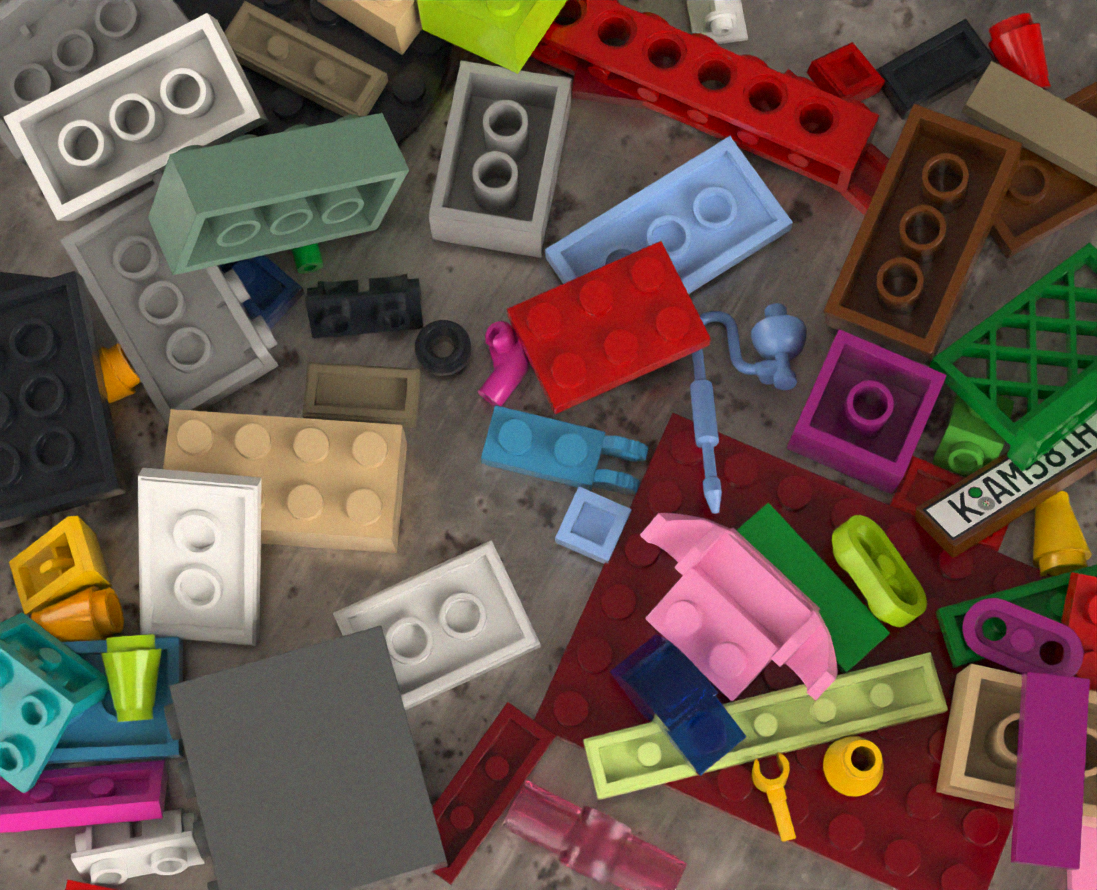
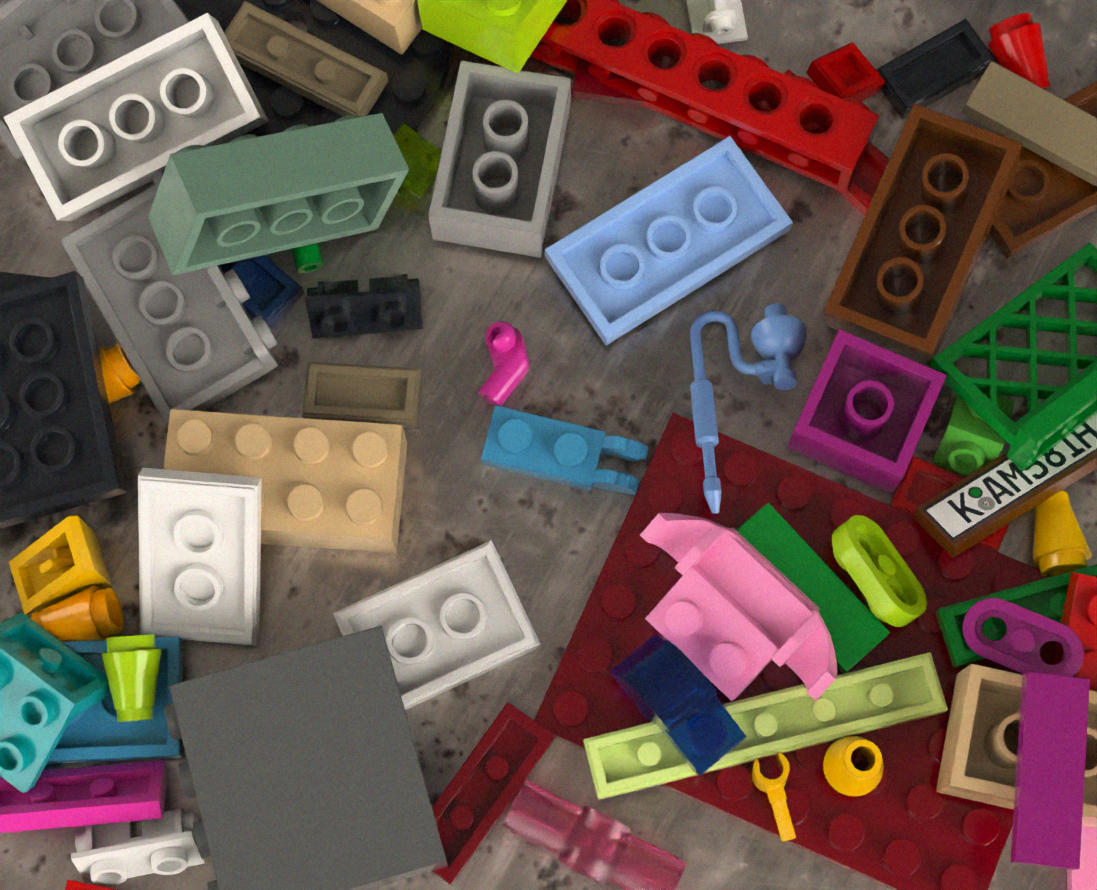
black plate [415,320,471,376] -> none
red plate [507,241,711,414] -> none
light blue plate [555,486,632,564] -> none
none -> clear neon green plate [393,123,442,204]

